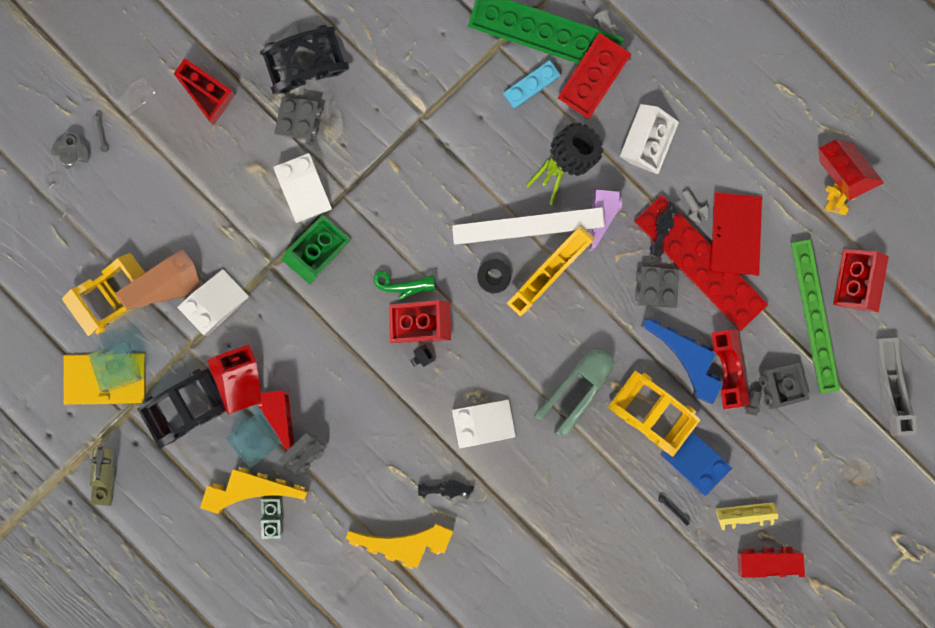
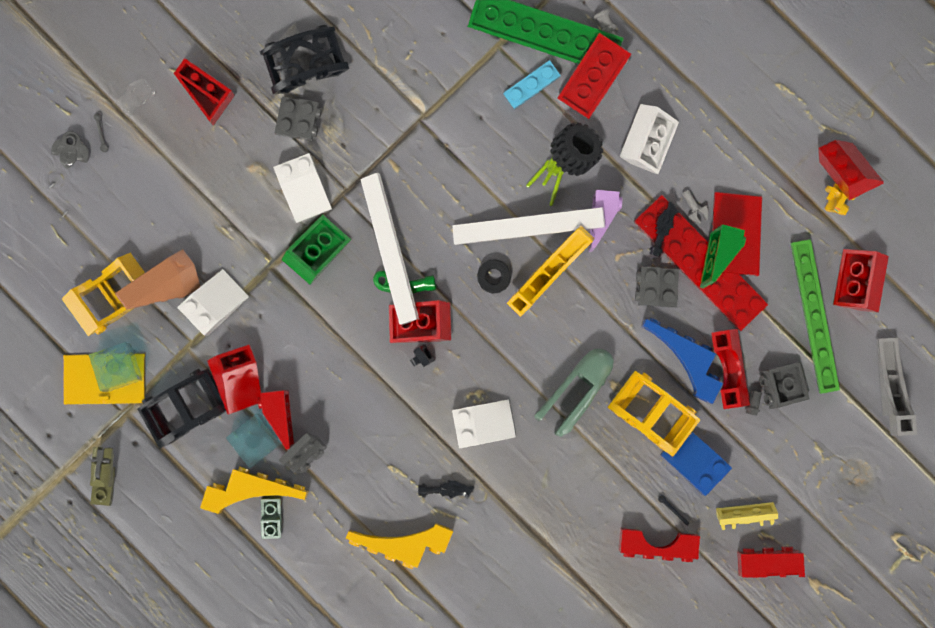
none -> white tile [361,173,419,325]
none -> red arch [619,528,700,562]
none -> green slope [700,224,746,288]

